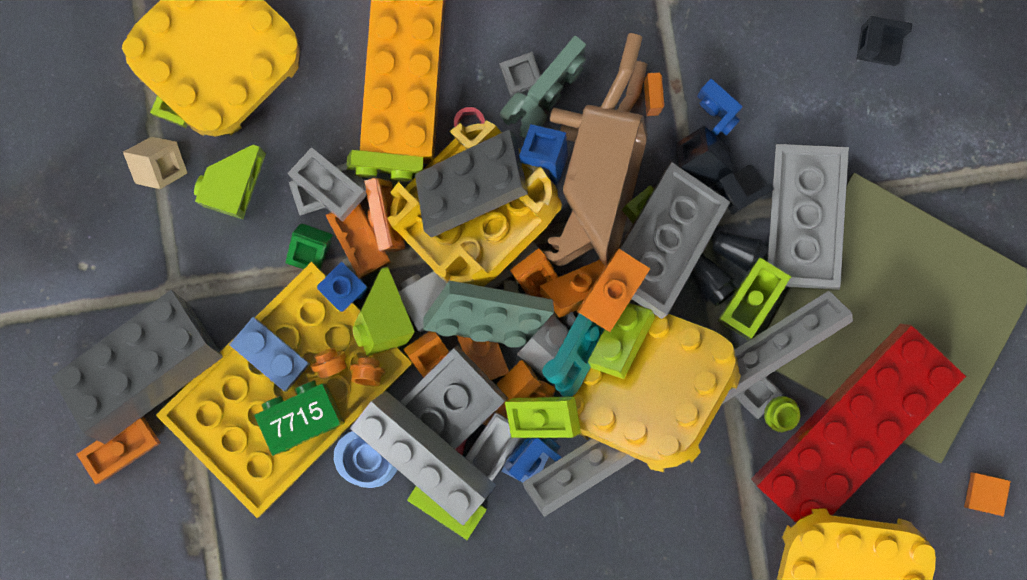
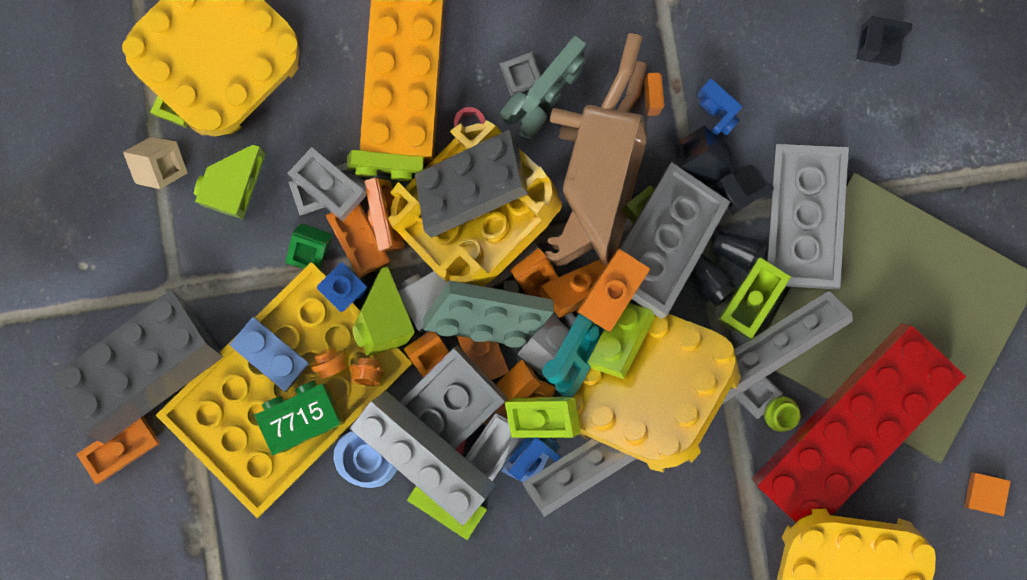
blue panel [519,124,568,185] -> none

